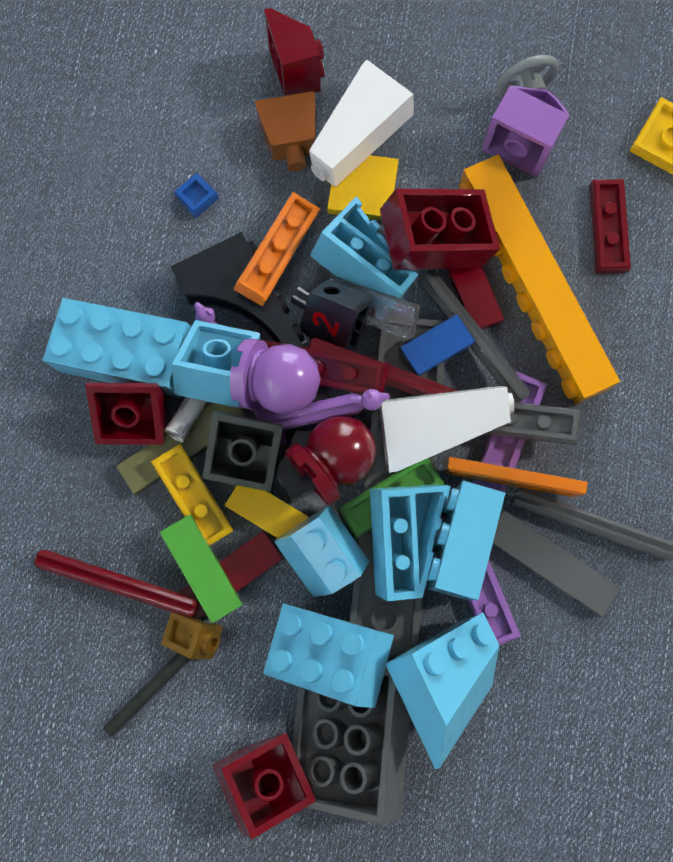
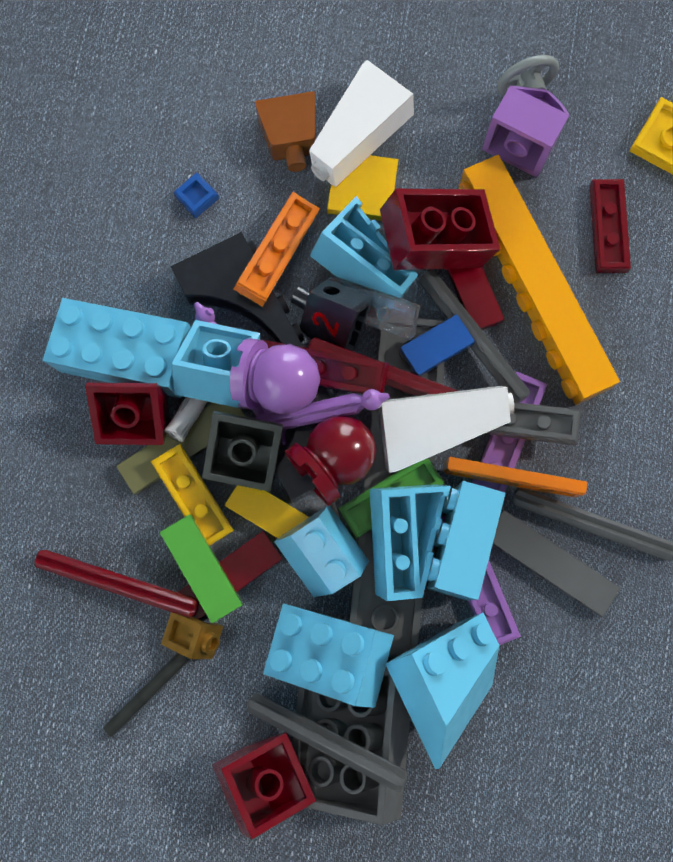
dark red slope [264,8,325,96] -> none
none -> dark grey axle [247,693,408,792]

